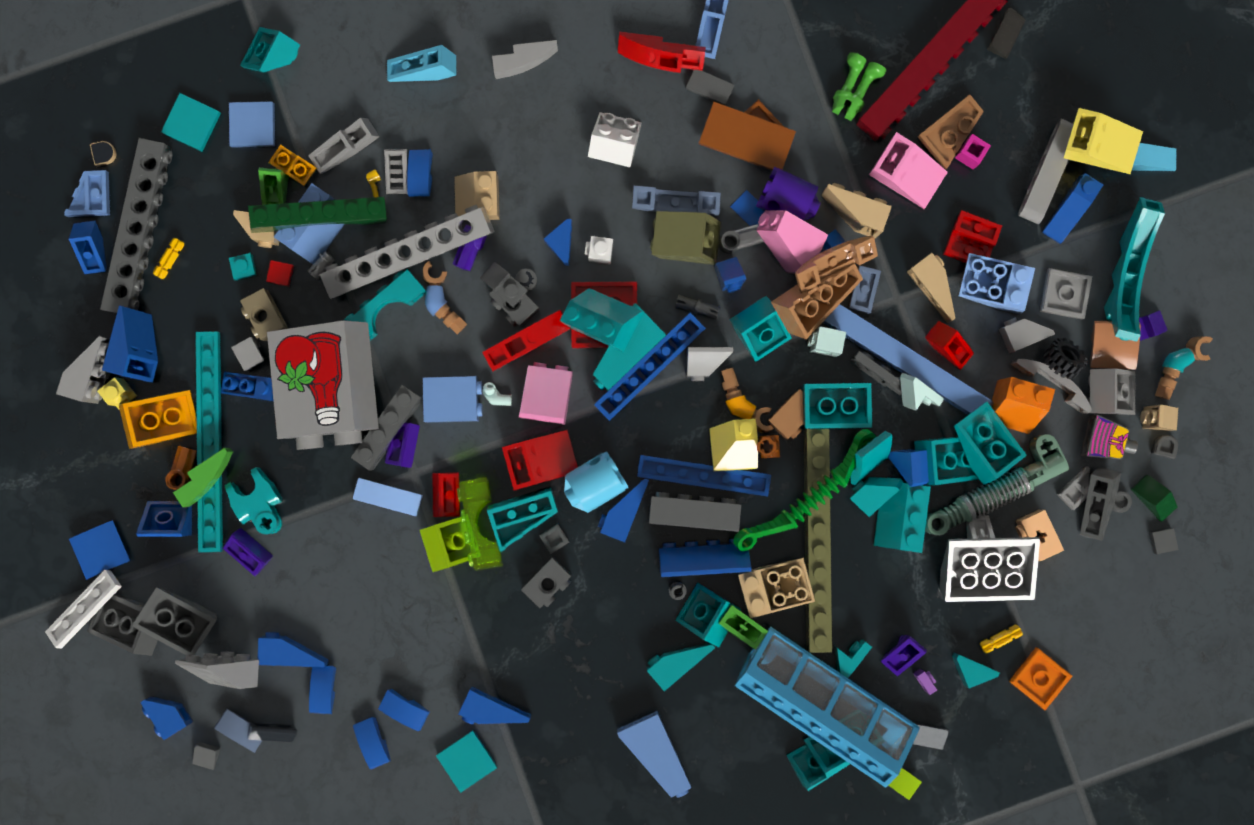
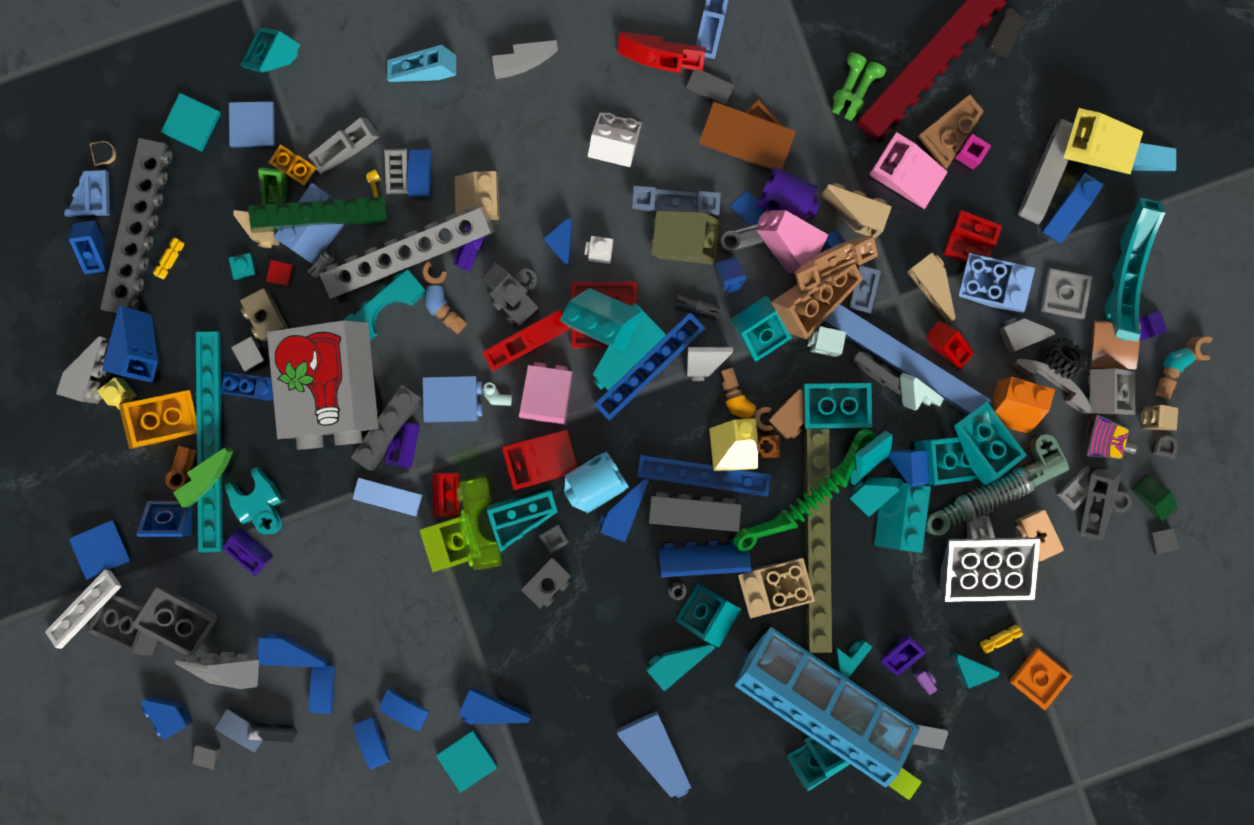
bright green slope [719,605,768,650] -> none

